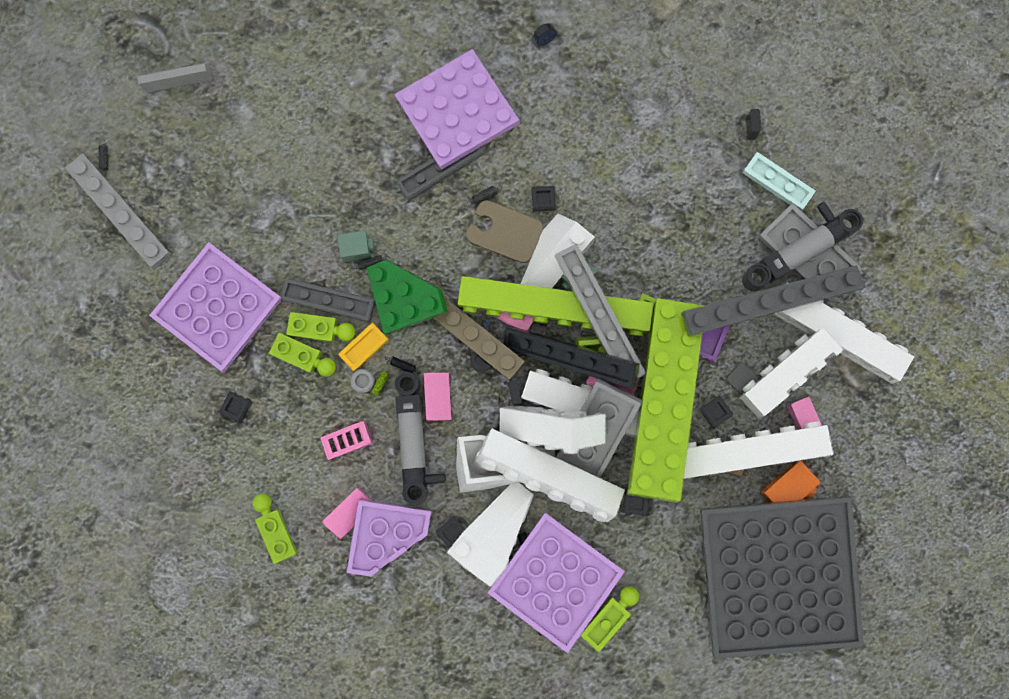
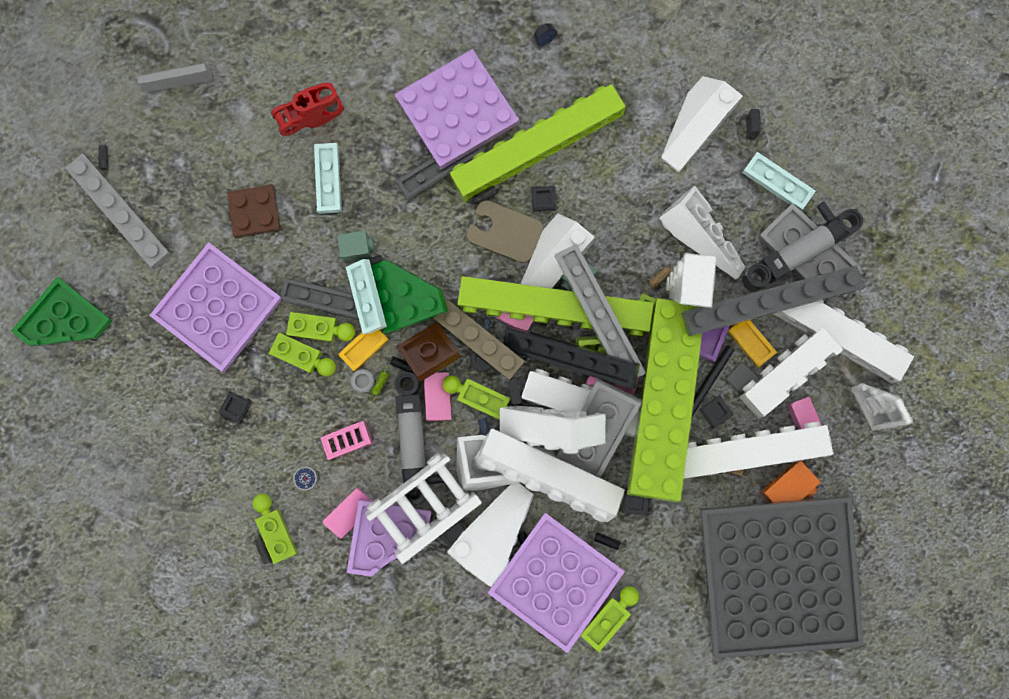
none -> green plate [11,277,113,347]
none -> reddish brown plate [227,184,281,238]
none -> dark grey piece [254,532,273,570]
none -> red piece [271,82,344,136]
none -> tile [293,467,319,491]
none -> light aqua plate [314,143,342,214]
none -> light aqua plate [346,259,387,334]
none -> white fence [365,453,482,564]
none -> reddish brown plate [397,322,461,382]
none -> lime plate [442,375,510,420]
none -> lime brick [450,84,626,203]
none -> sand blue piece [478,412,490,436]
none -> black piece [588,532,627,551]
none -> tan piece [646,264,674,291]
none -> white wedge [659,186,745,279]
none -> white wedge [661,76,742,173]
none -> white wedge [666,254,716,307]
none -> black bar [691,345,735,419]
none -> yellow tile [728,320,777,368]
none -> white wedge [851,383,912,431]

